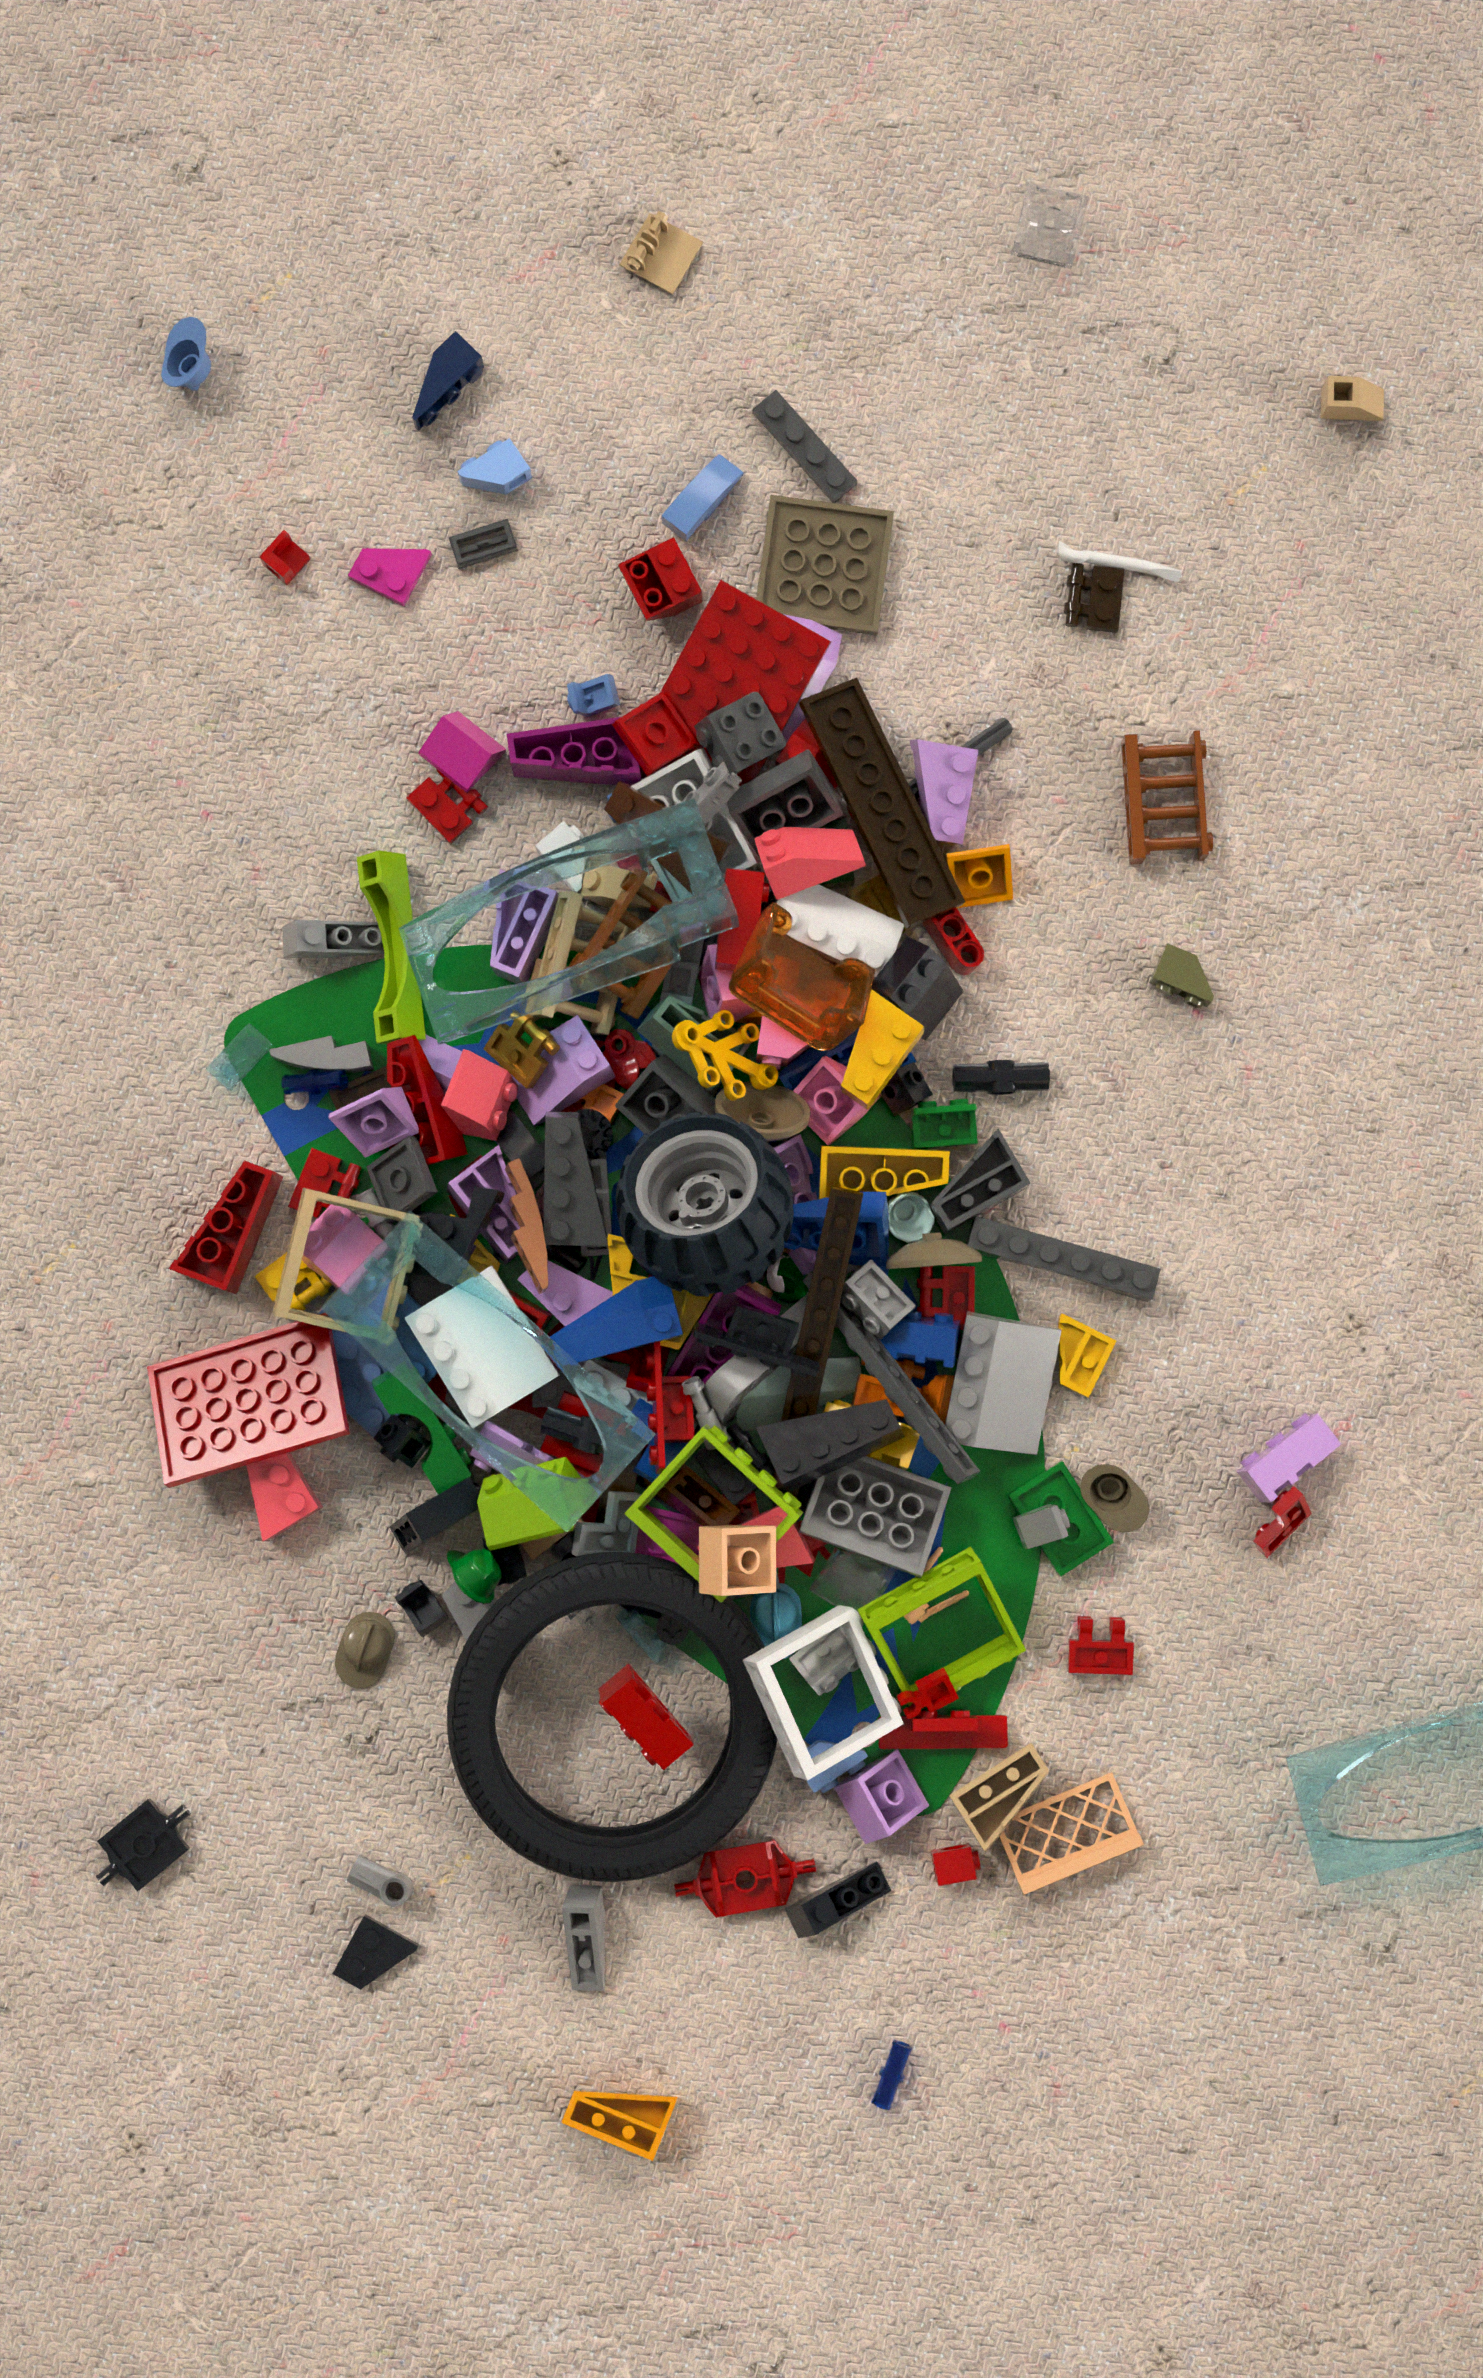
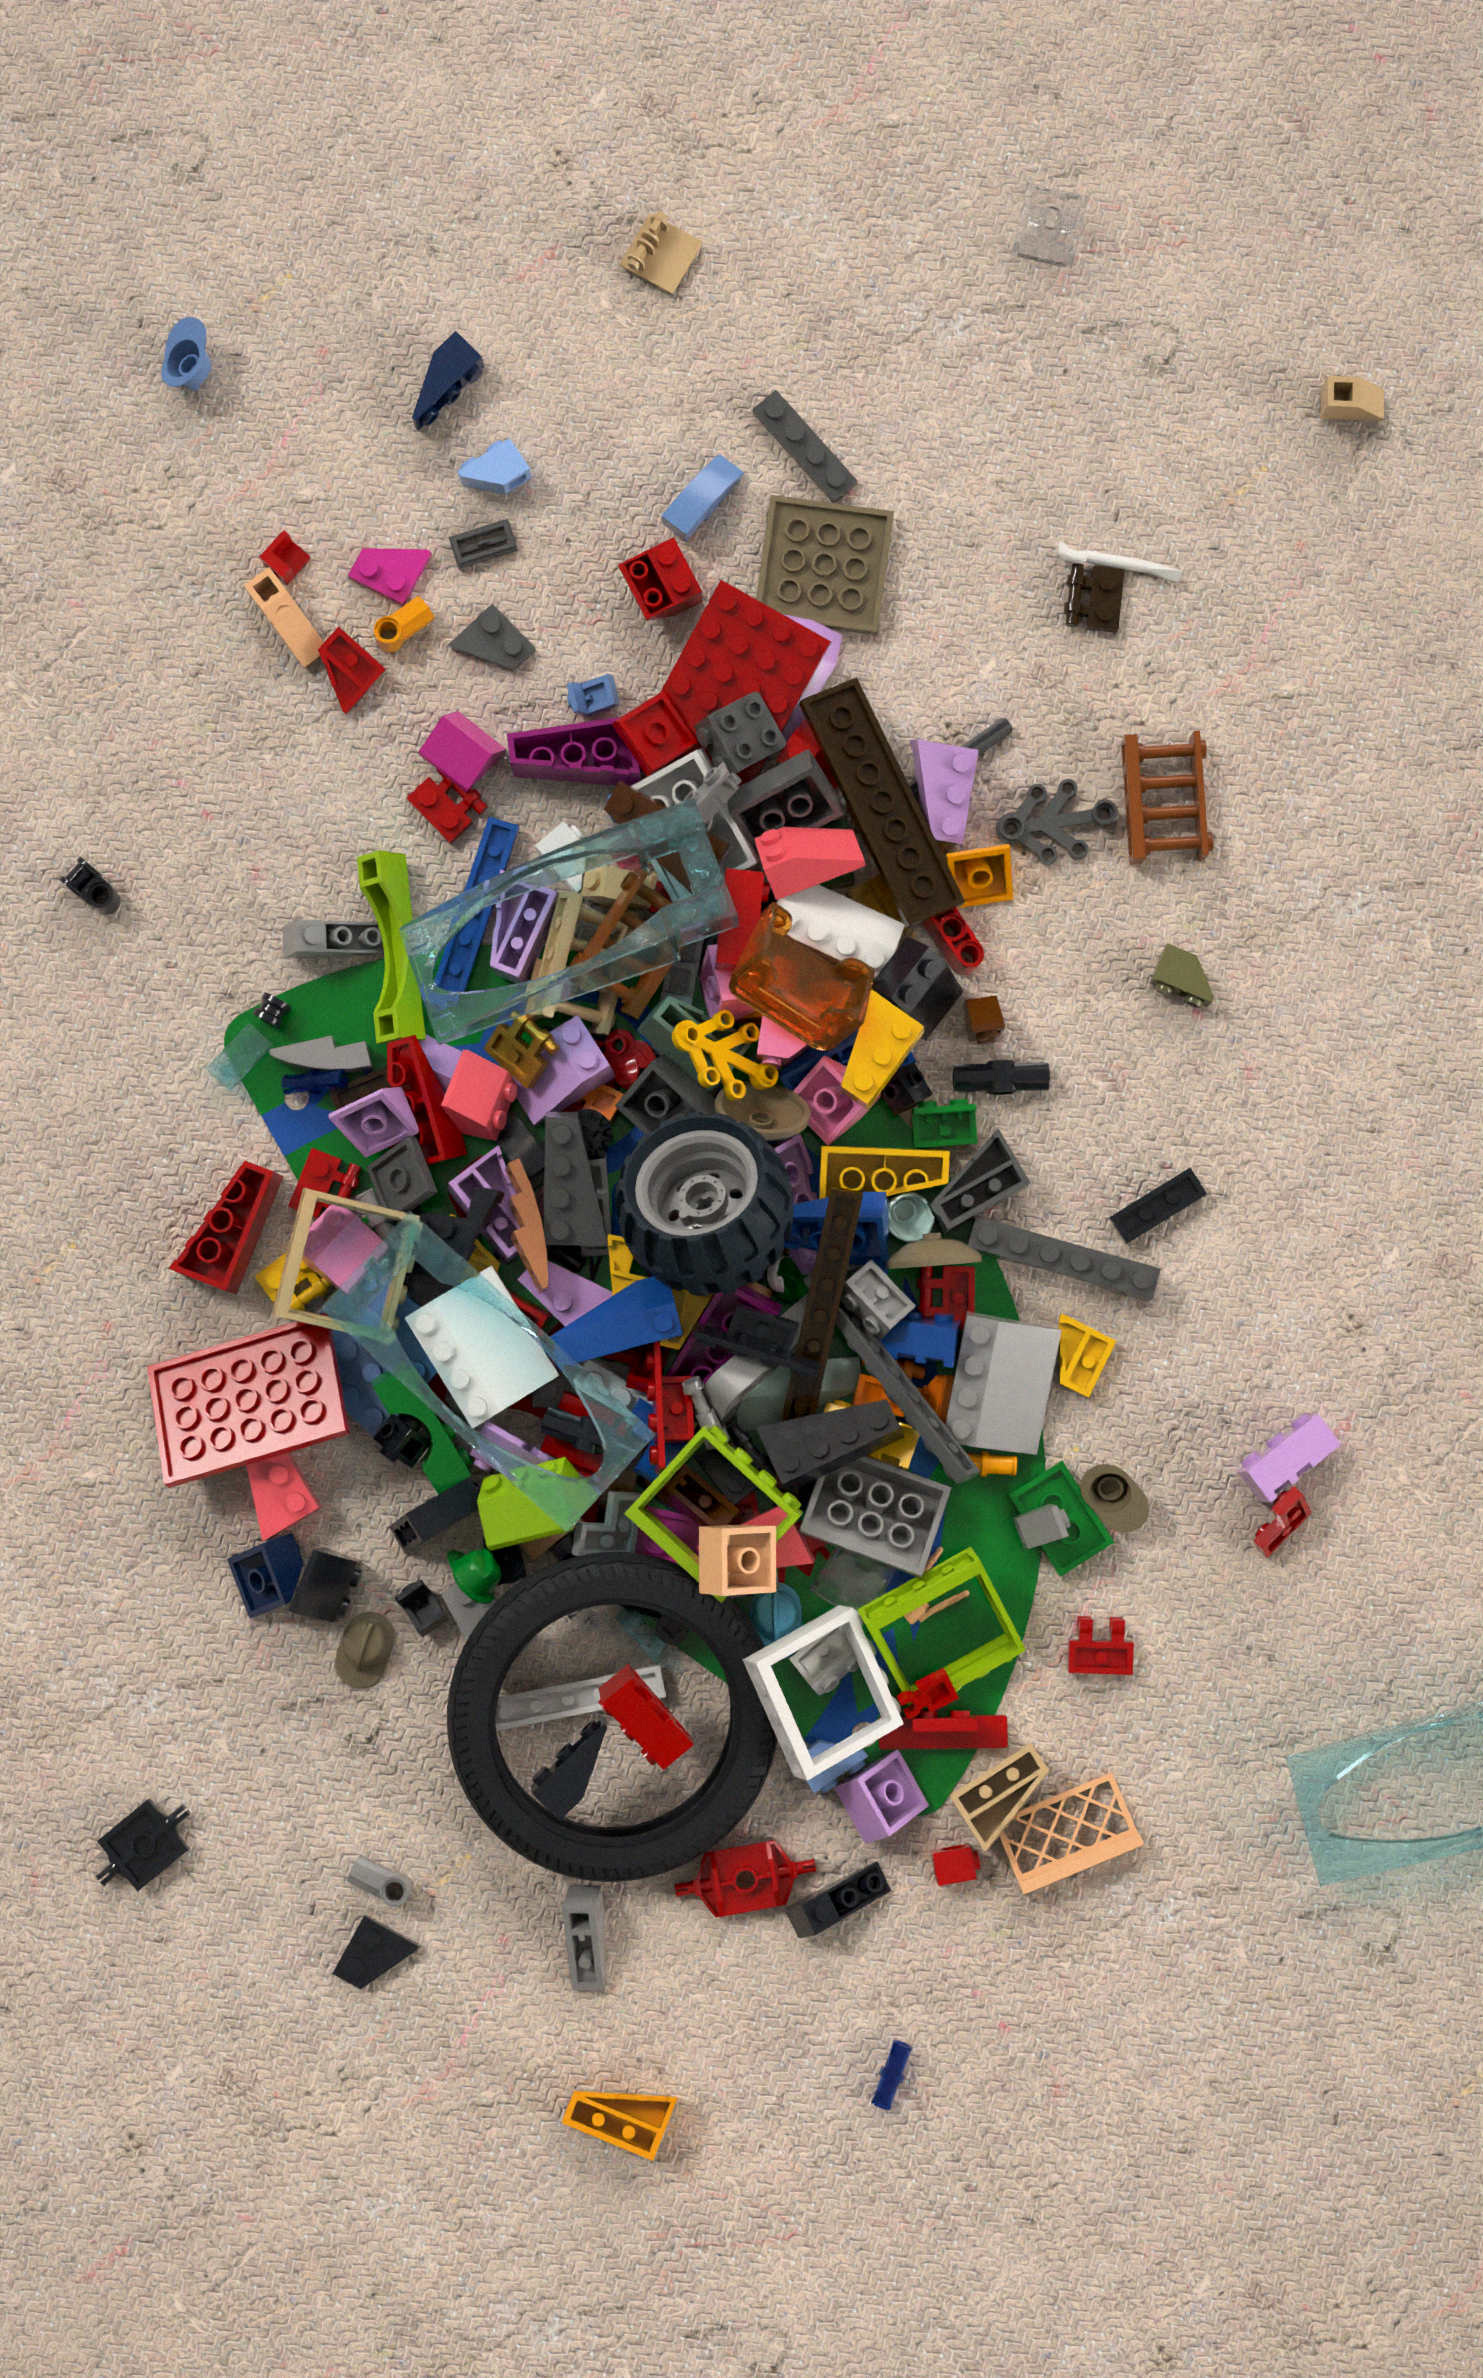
none -> black piece [59,856,121,915]
none -> dark blue slope [227,1533,304,1619]
none -> light nougat slope [244,567,324,669]
none -> black wheel [252,992,292,1029]
none -> black slope [289,1547,363,1623]
none -> red wing [318,626,386,715]
none -> light orange piece [374,596,435,653]
none -> blue plate [430,817,520,1005]
none -> dark grey wing [449,604,536,672]
none -> white plate [495,1664,666,1731]
none -> black slope [531,1717,607,1821]
none -> reddish brown slope [963,995,1005,1045]
none -> light orange pin [967,1451,1017,1477]
none -> dark grey plant [996,779,1118,865]
none -> black plate [1109,1167,1207,1245]

